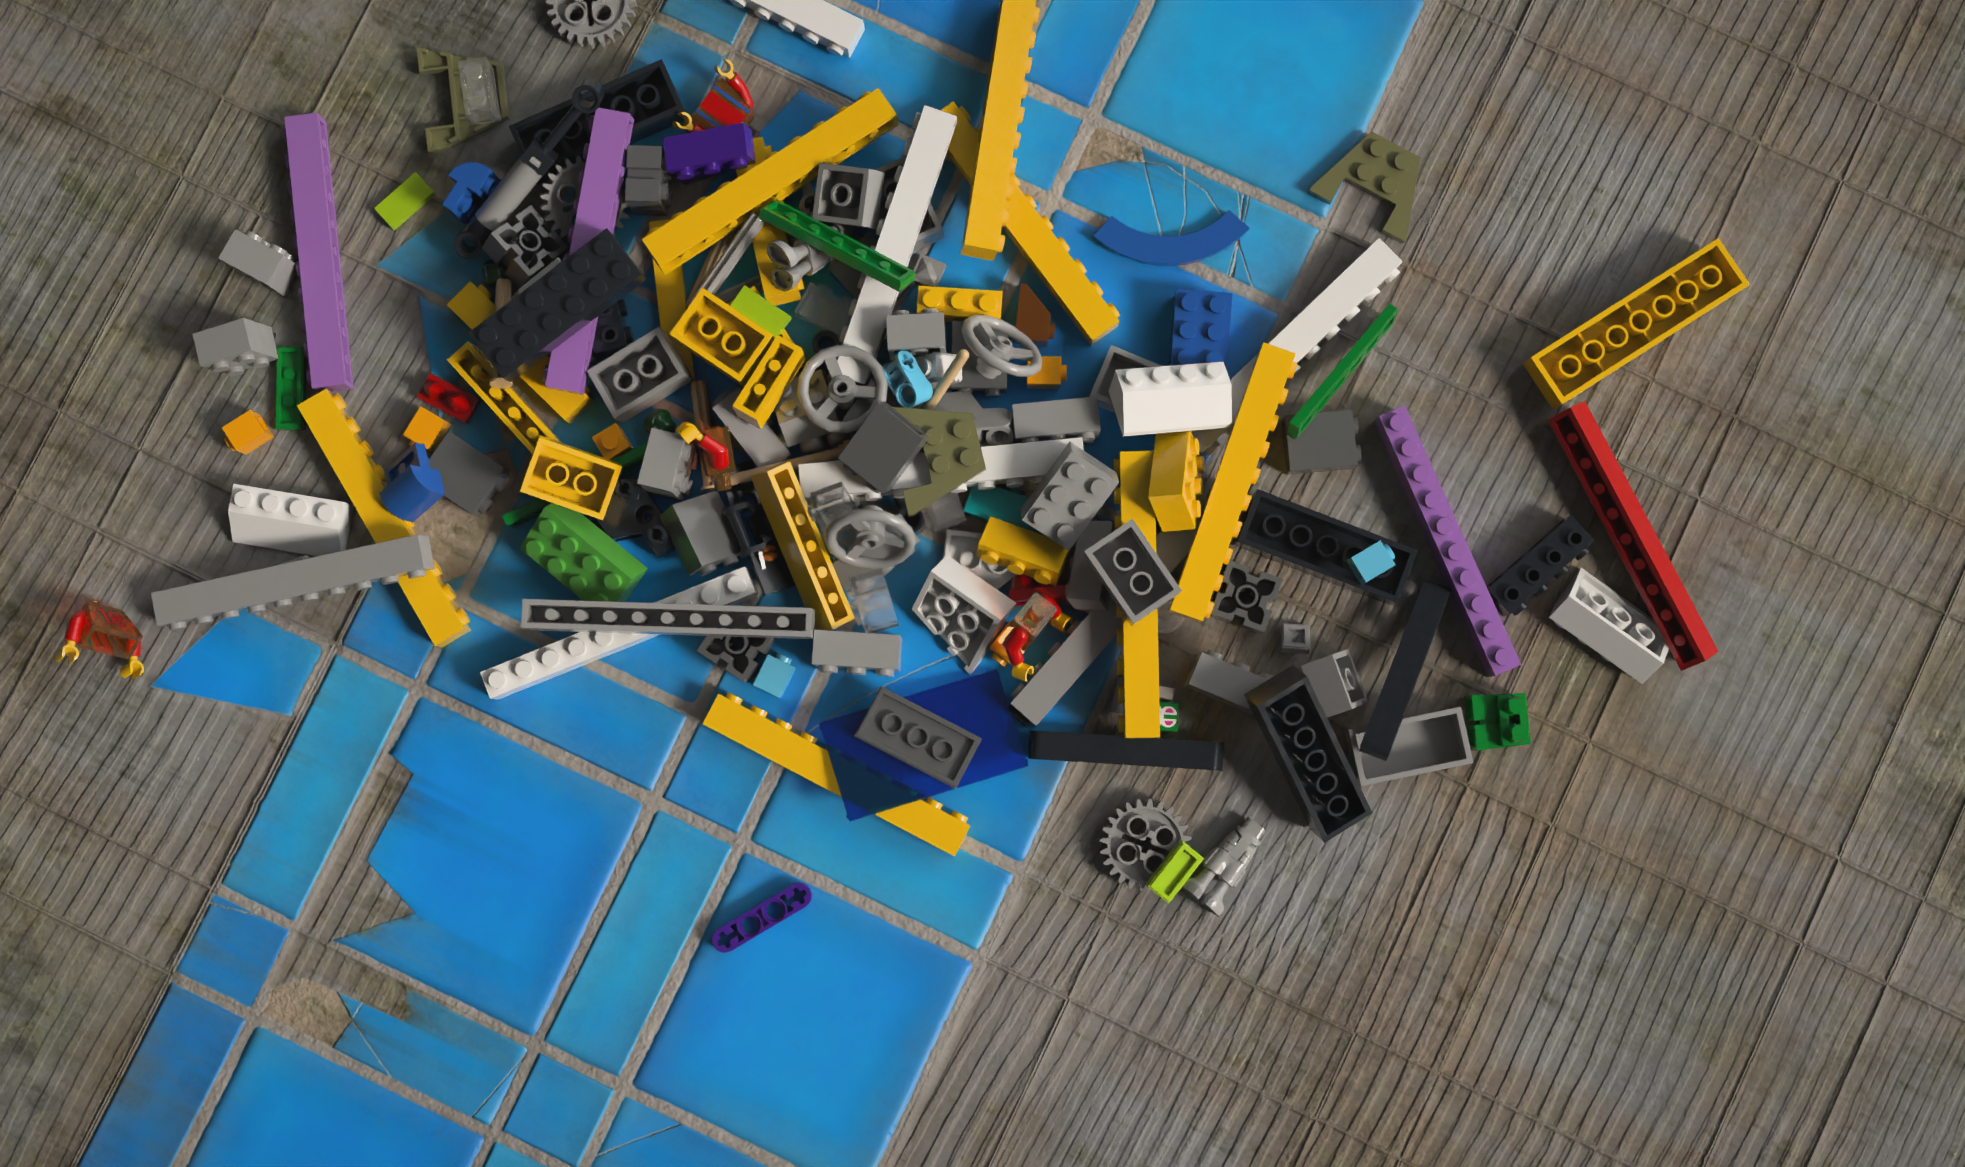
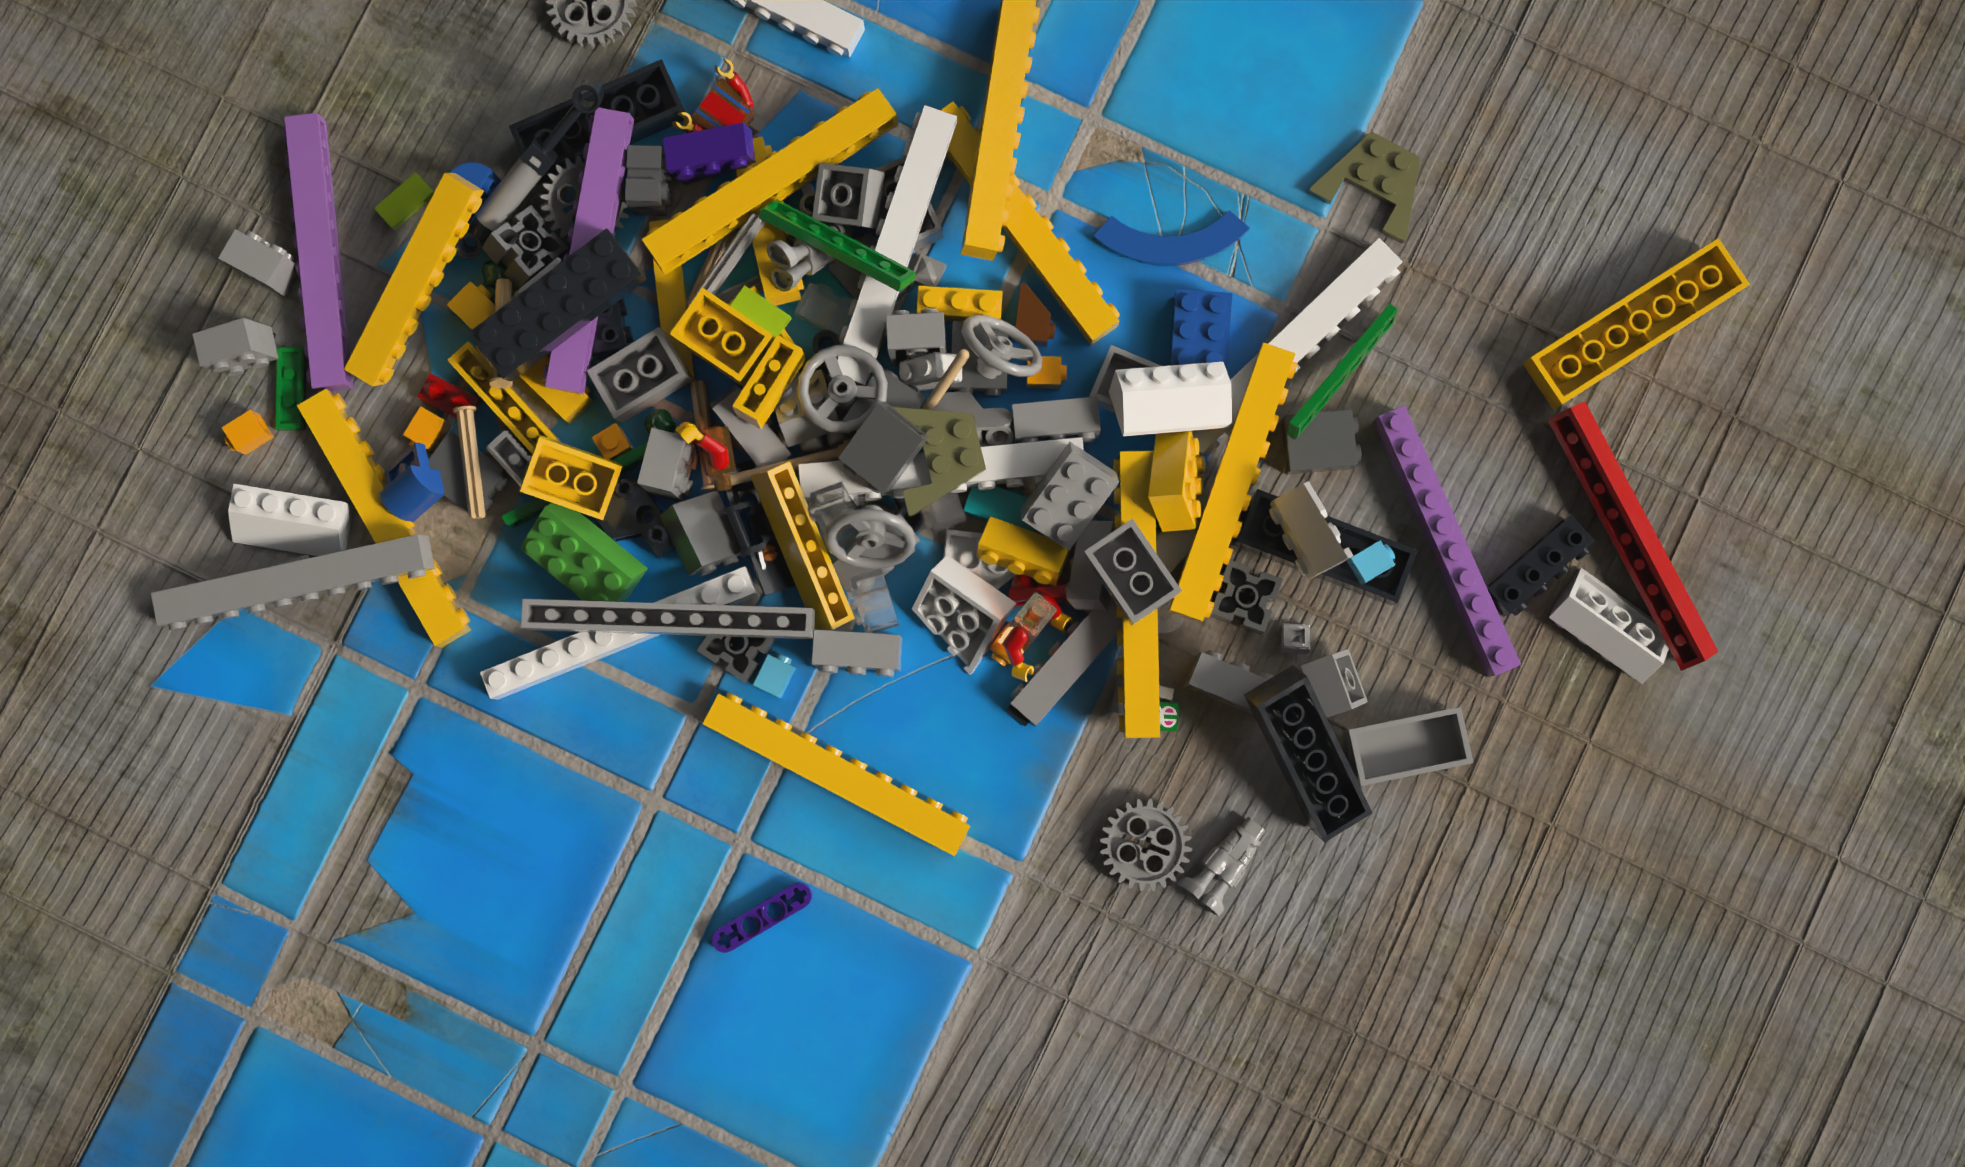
clear orange torso [55,600,144,679] -> none
olive wing [417,48,510,155] -> none
clear brick [458,57,501,125] -> none
clear blue piece [819,669,1028,822] -> none
dark grey tile [854,686,982,790] -> none
medium azure piece [882,350,933,408] -> none
black beam [1027,730,1224,771] -> none
lime tile [1145,839,1204,903] -> none
black beam [1359,579,1452,761] -> none
green hips [1464,693,1531,751] -> none
none -> yellow brick [344,173,484,387]
none -> tan axle [453,406,485,519]
none -> white brick [486,431,532,487]
none -> white wedge [1269,481,1353,579]

